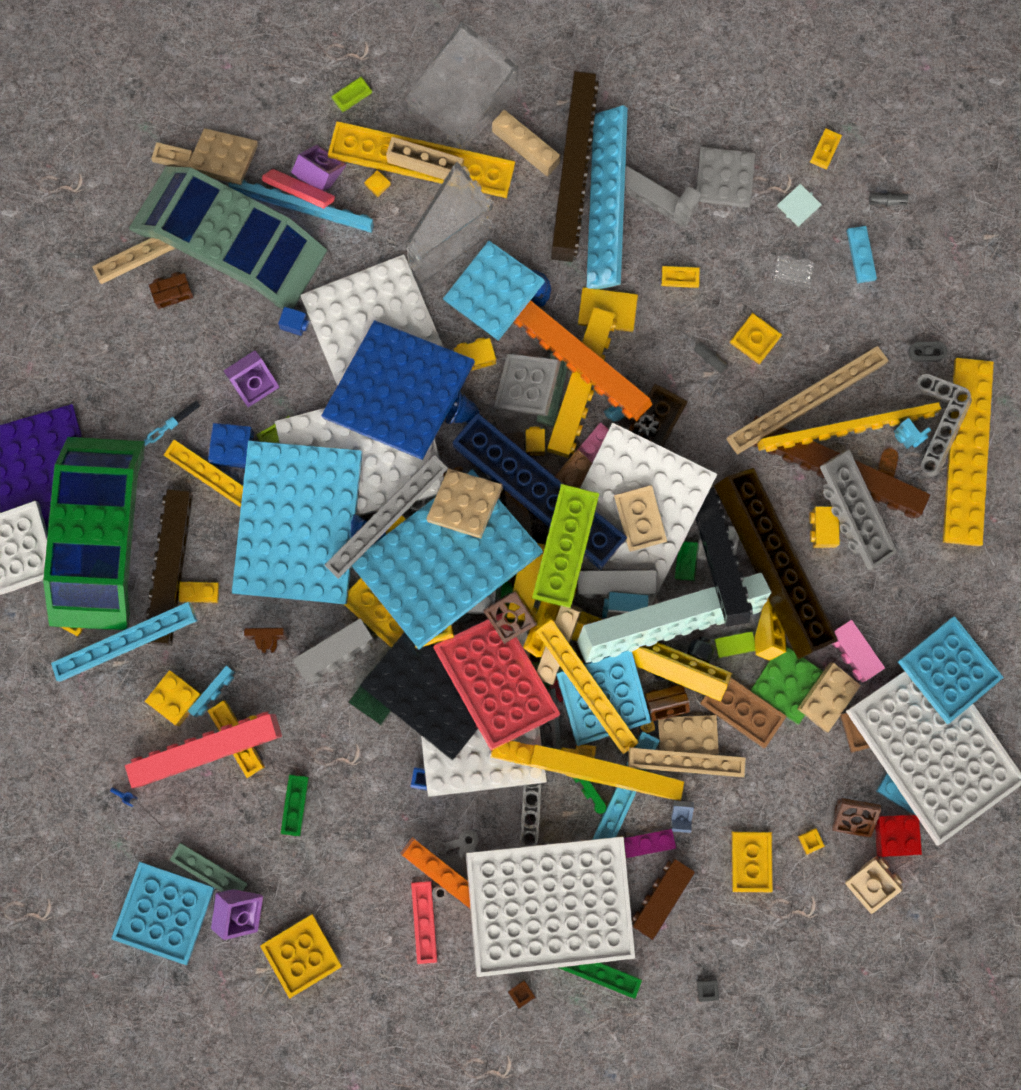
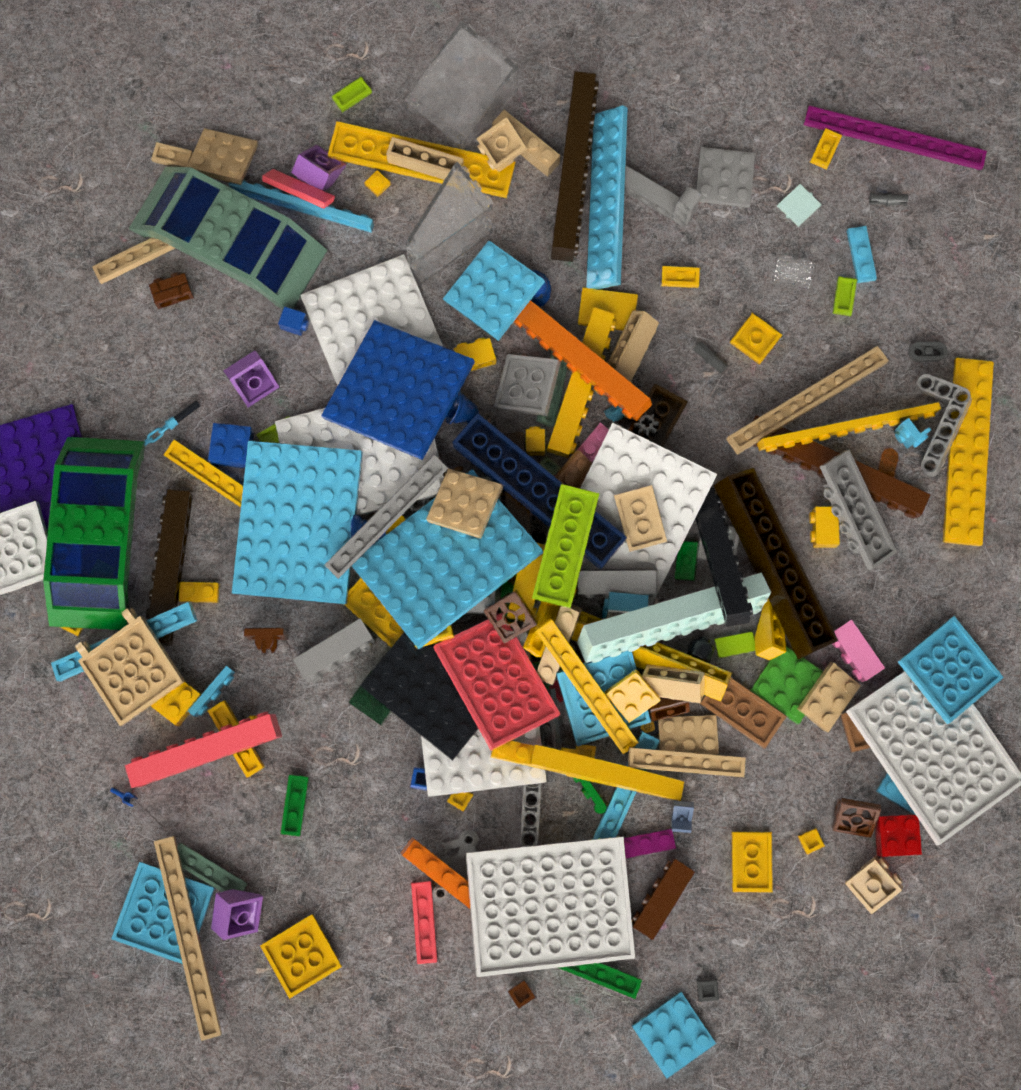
none -> tan plate [75,608,185,726]
none -> tan plate [154,836,222,1041]
none -> yellow tile [447,792,473,812]
none -> tan plate [476,117,528,172]
none -> sand green plate [539,457,561,477]
none -> yellow plate [605,669,660,723]
none -> tan brick [608,311,659,383]
none -> medium azure plate [632,992,716,1078]
none -> tan brick [642,664,705,703]
none -> magenta plate [803,106,987,170]
none -> lime tile [832,276,857,316]

